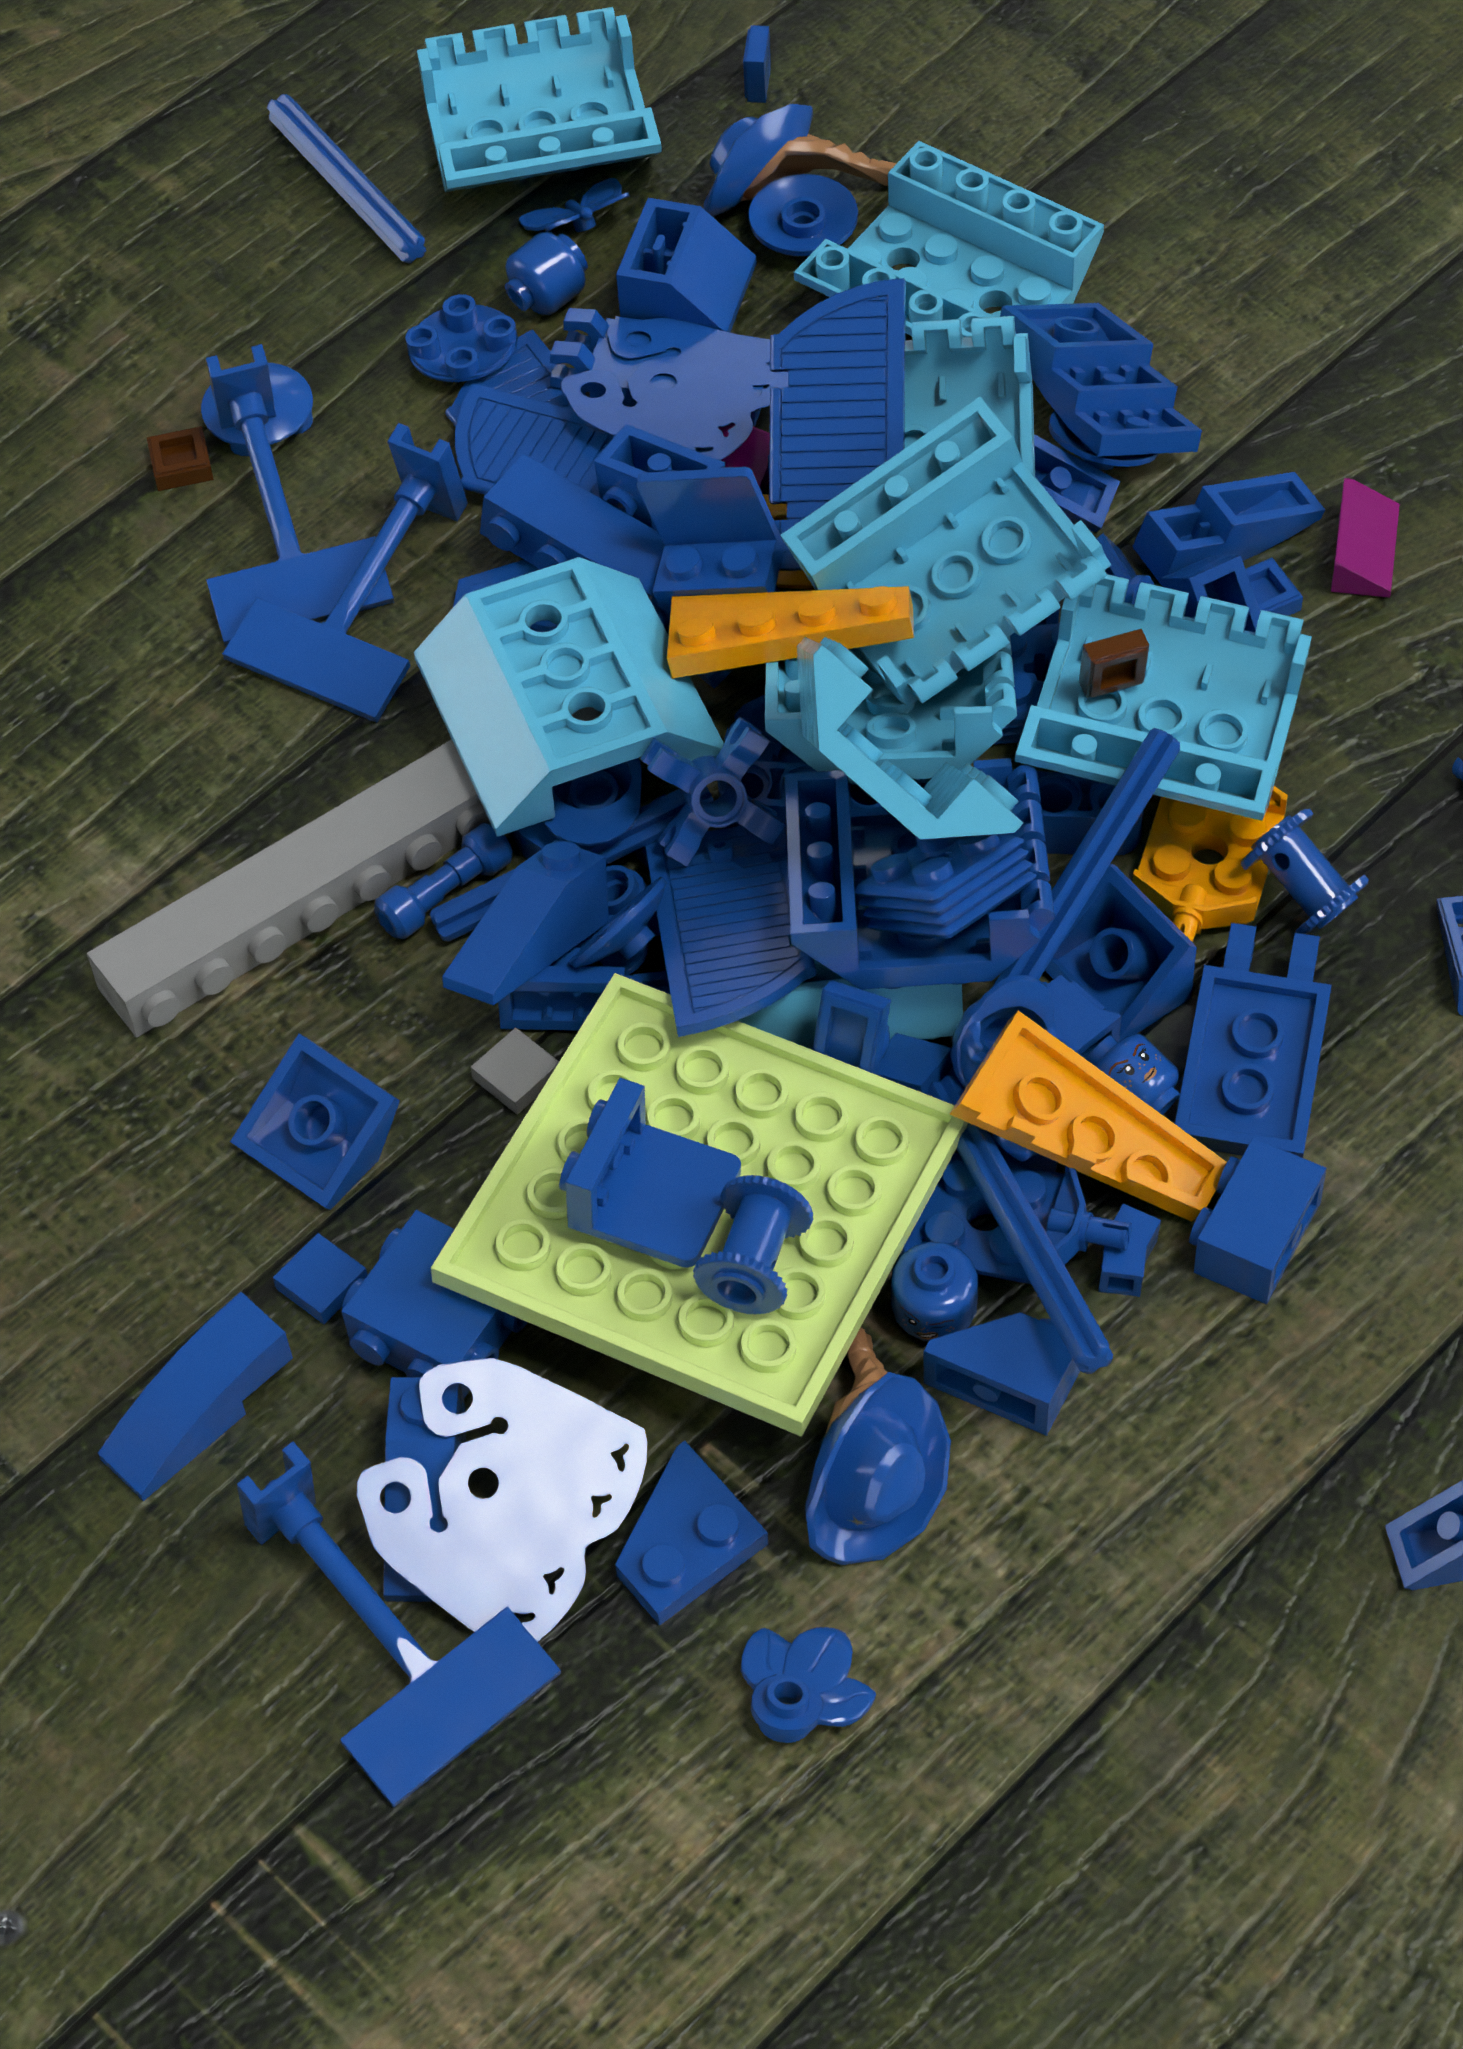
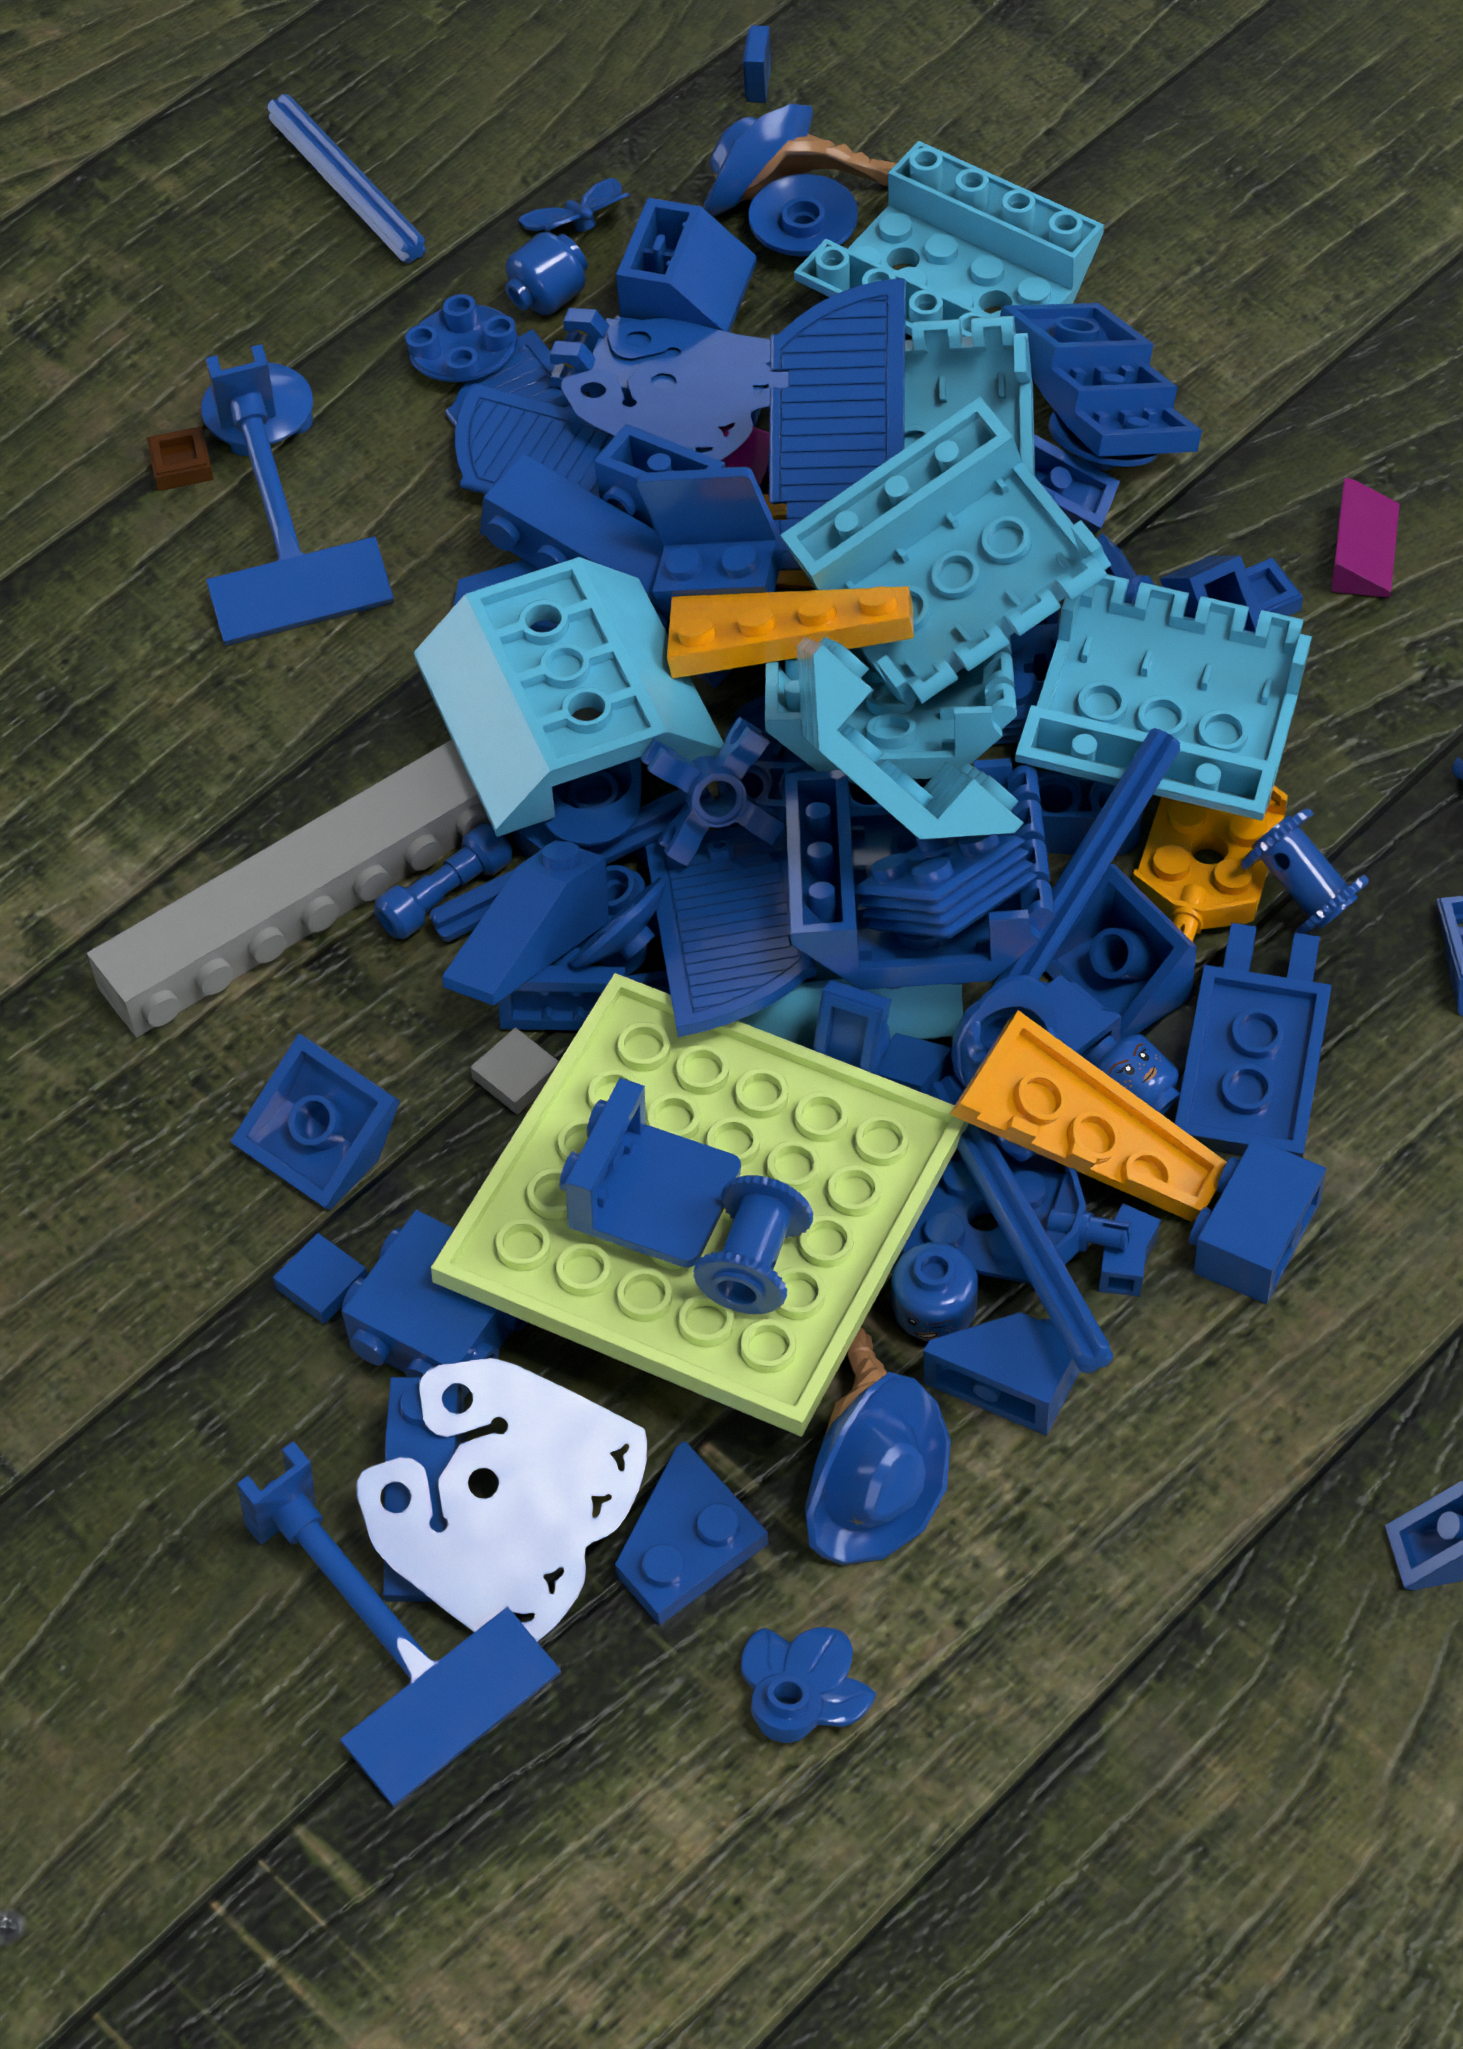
blue slope [98,1292,293,1501] -> none
blue piece [222,423,468,723] -> none
medium azure slope [417,7,662,192] -> none
reddish brown tile [1079,629,1150,698] -> none
blue slope [1132,472,1325,585] -> none

